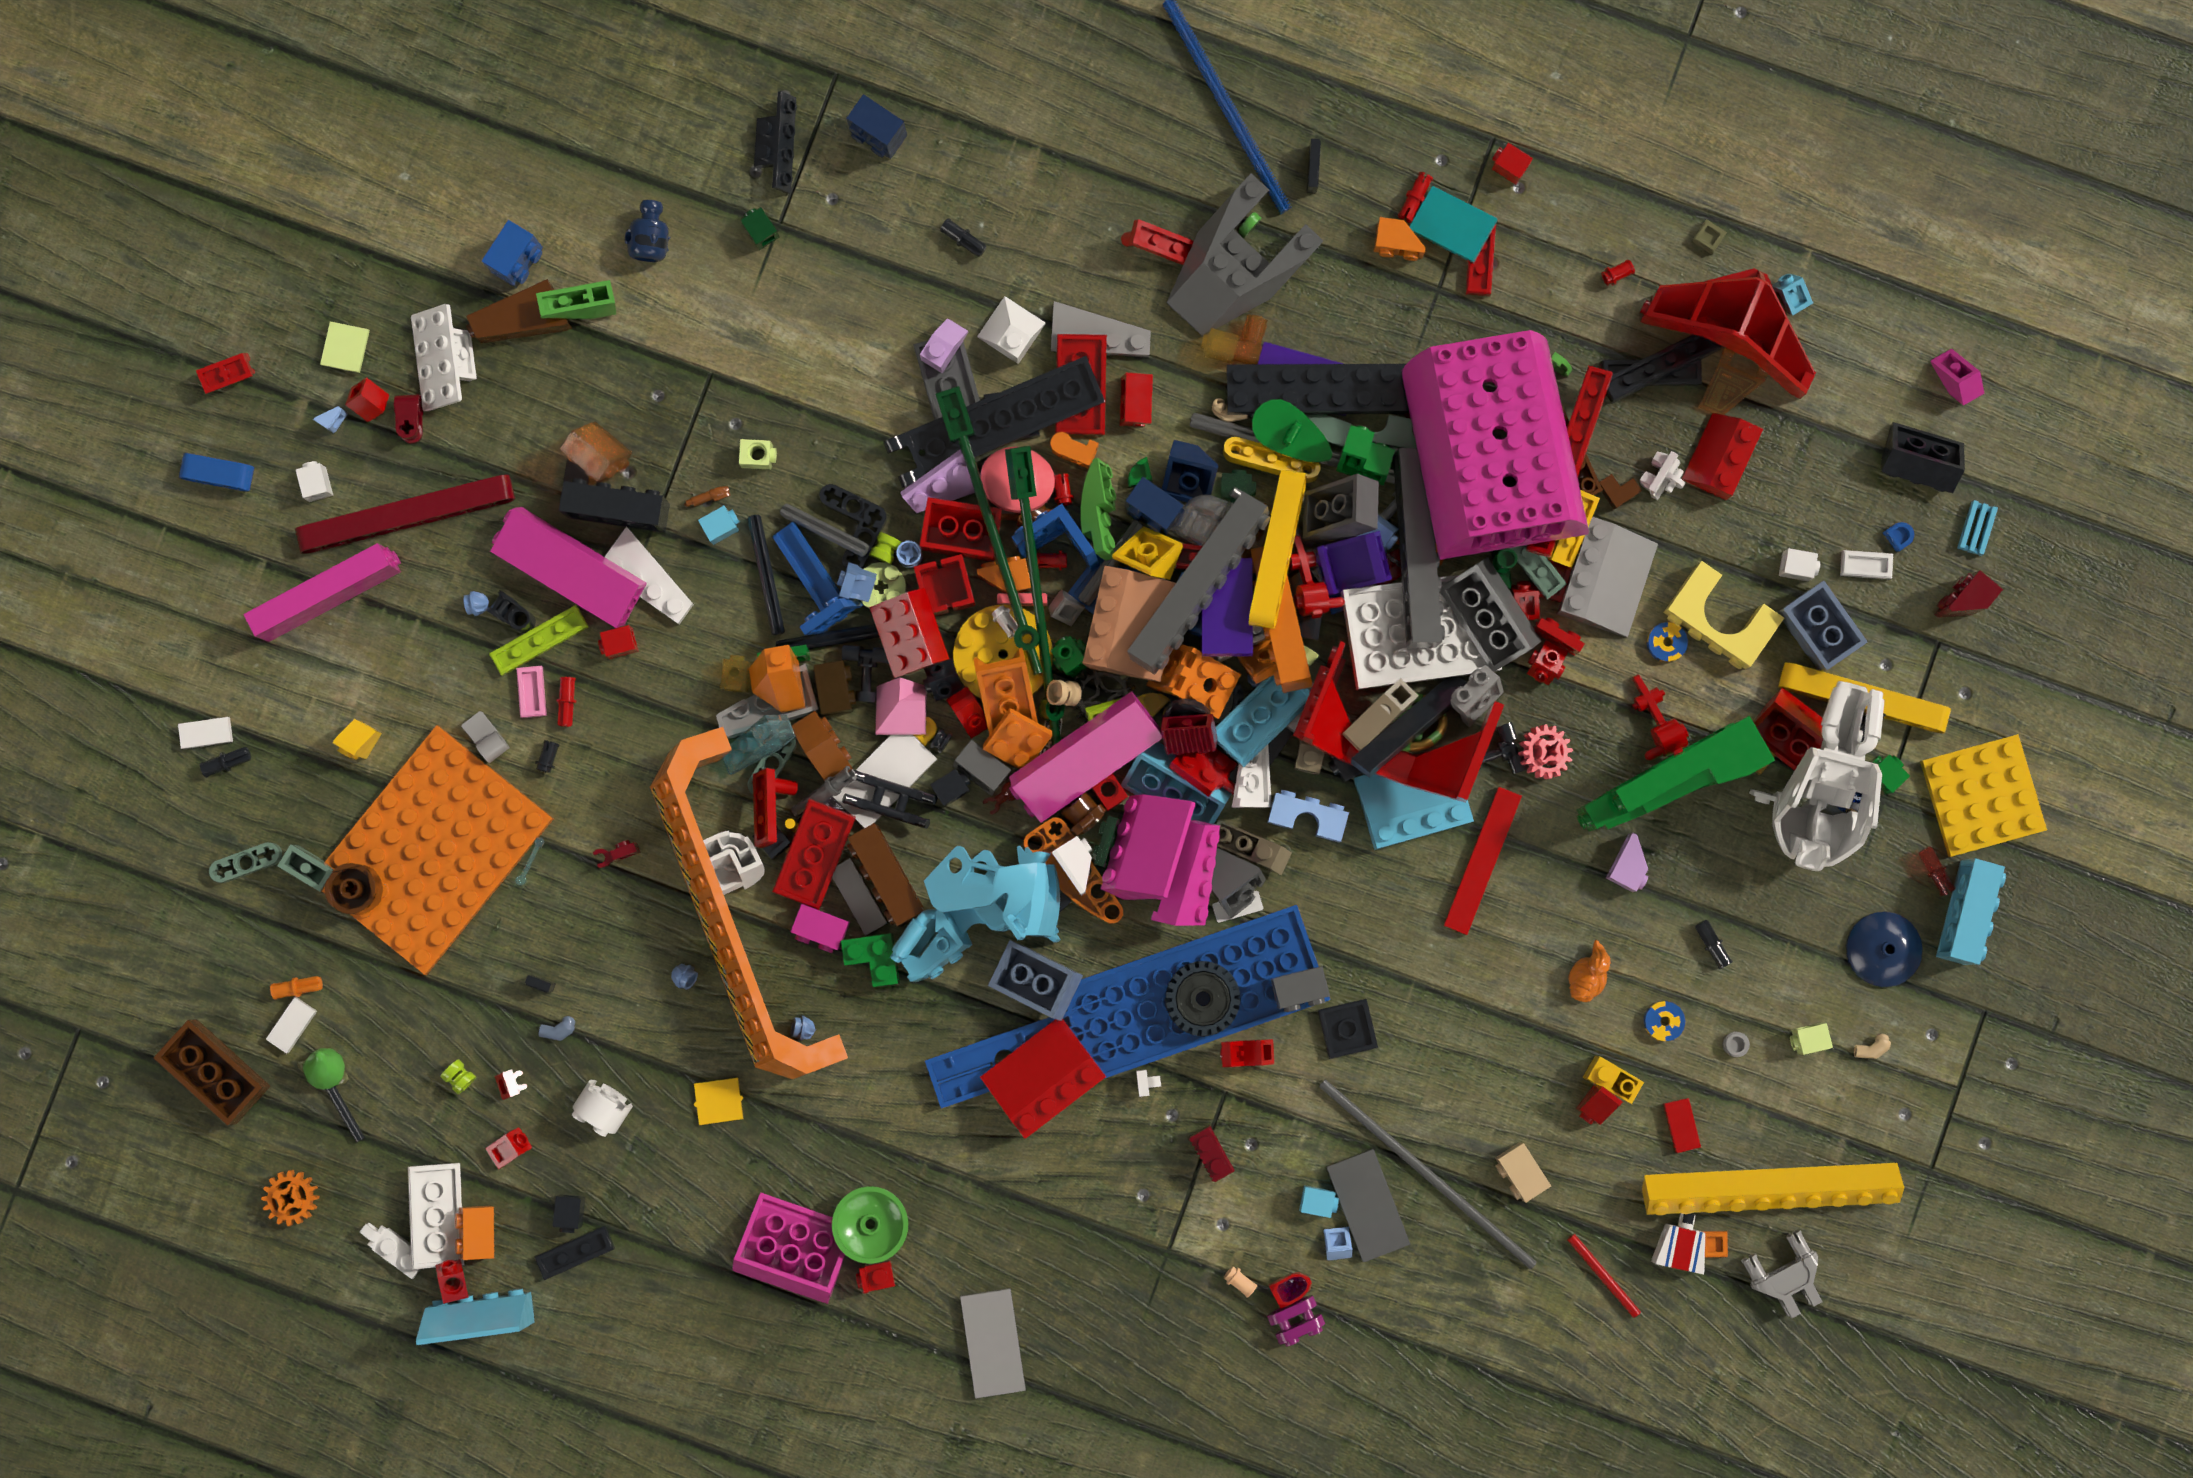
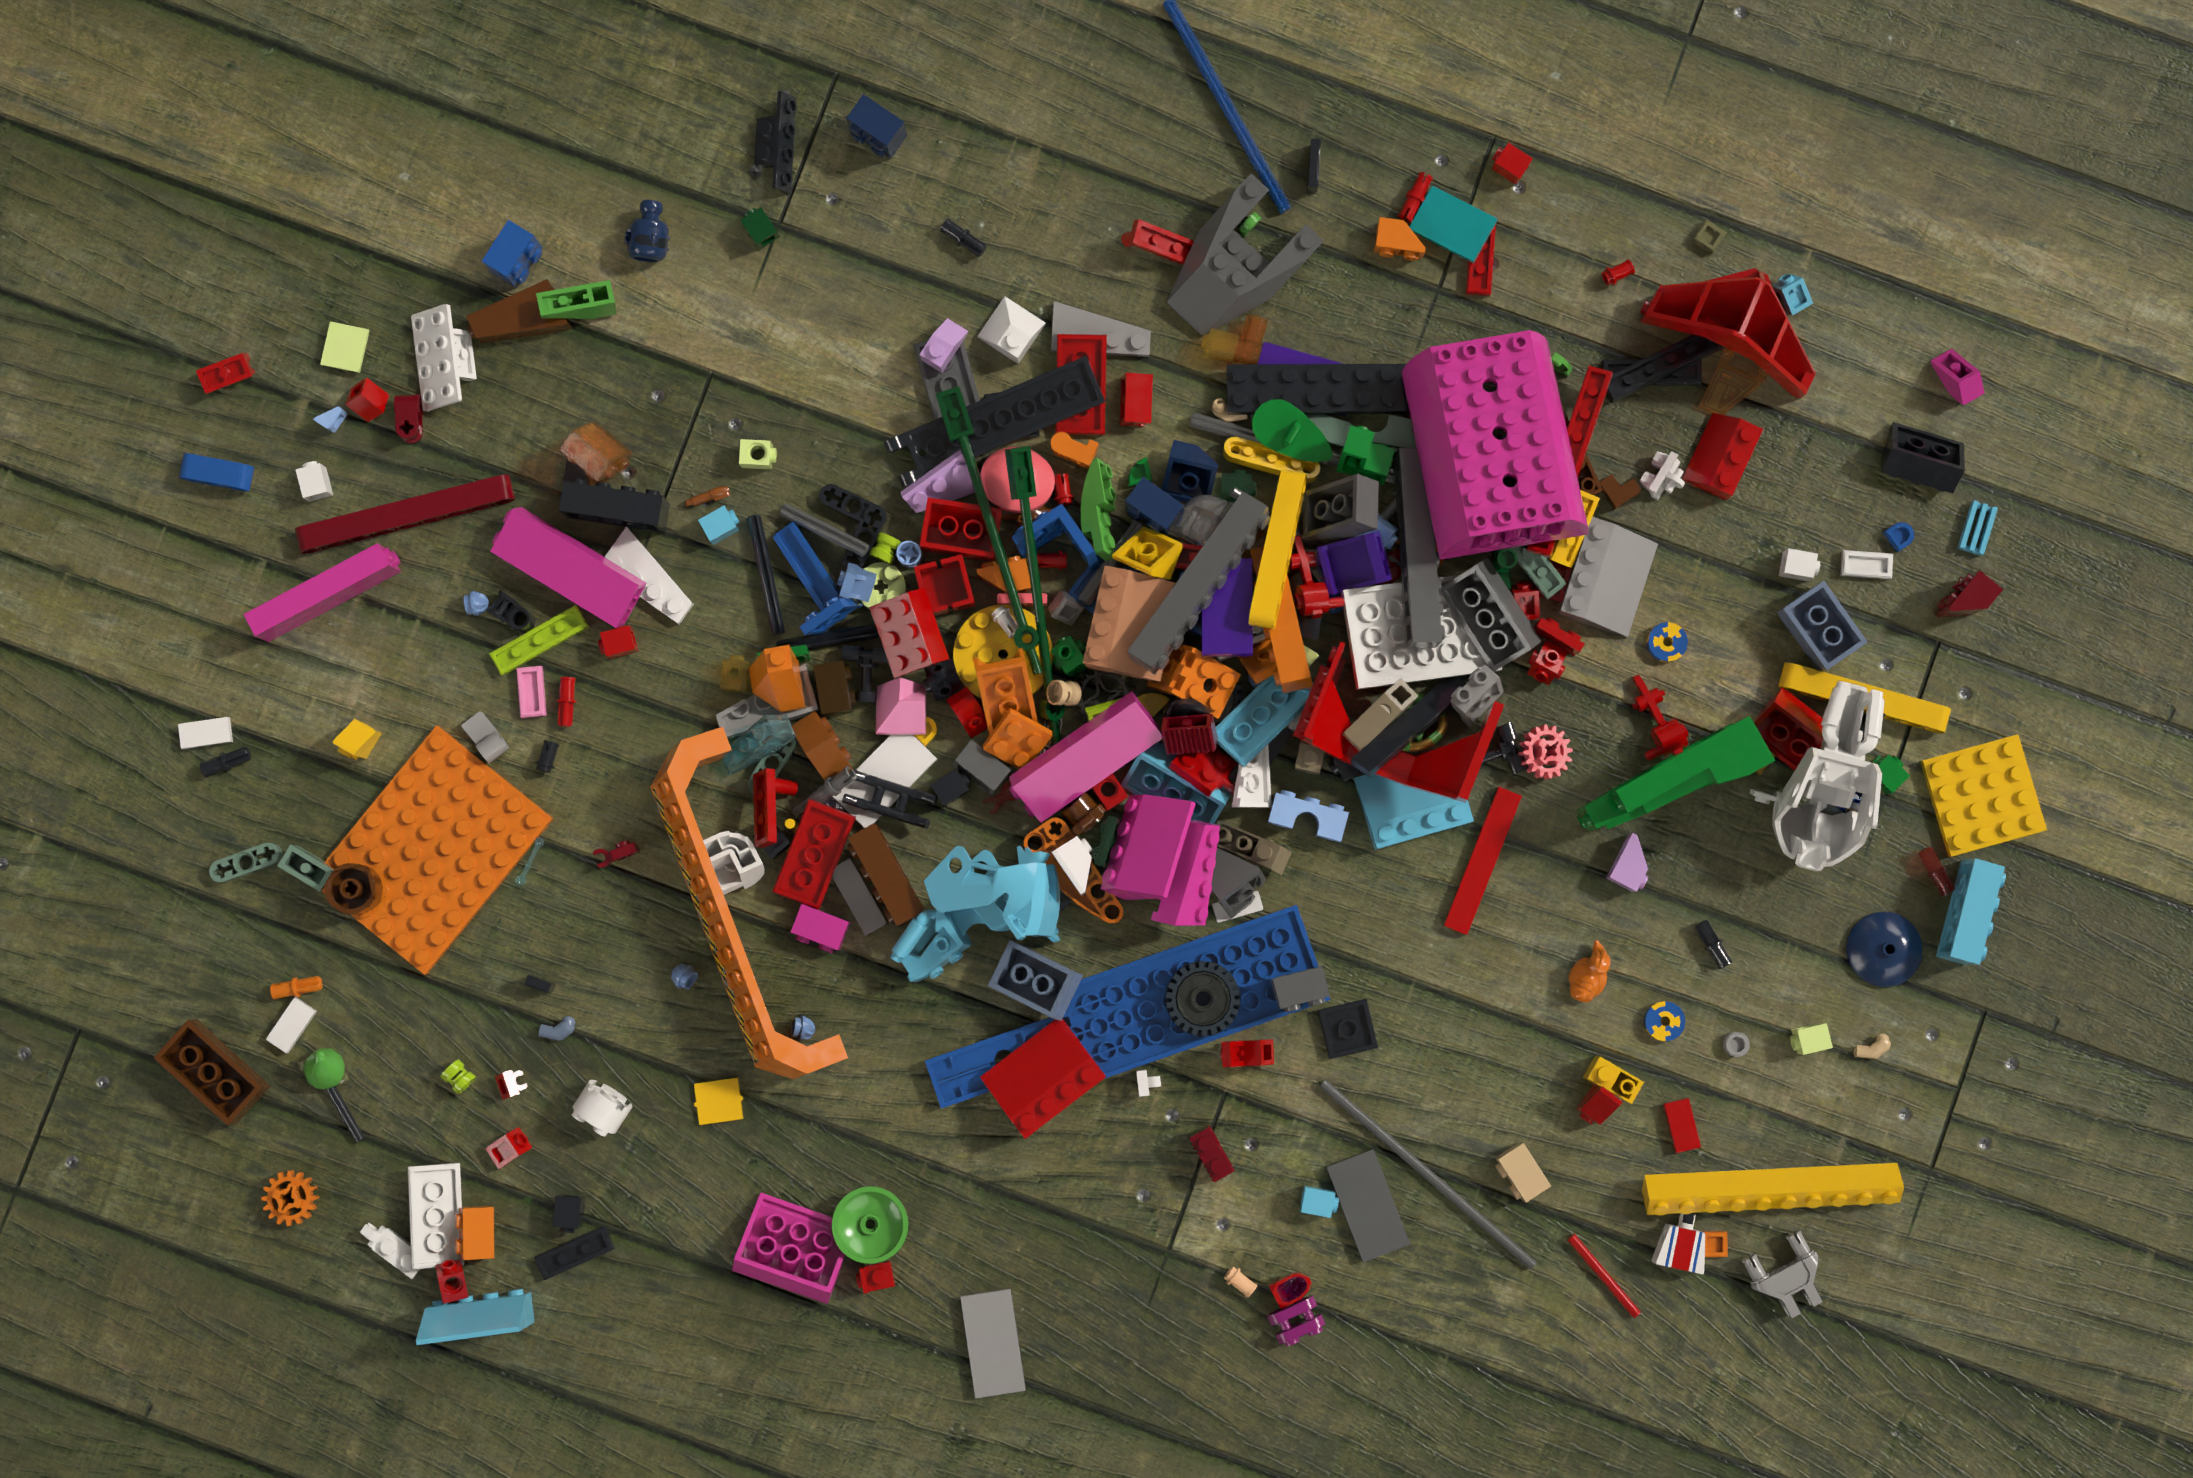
green brick [841,933,900,987] -> none
black bush [930,728,952,754] -> none
light blue slope [1324,1227,1352,1260] -> none
light yellow arch [1663,561,1784,669] -> none

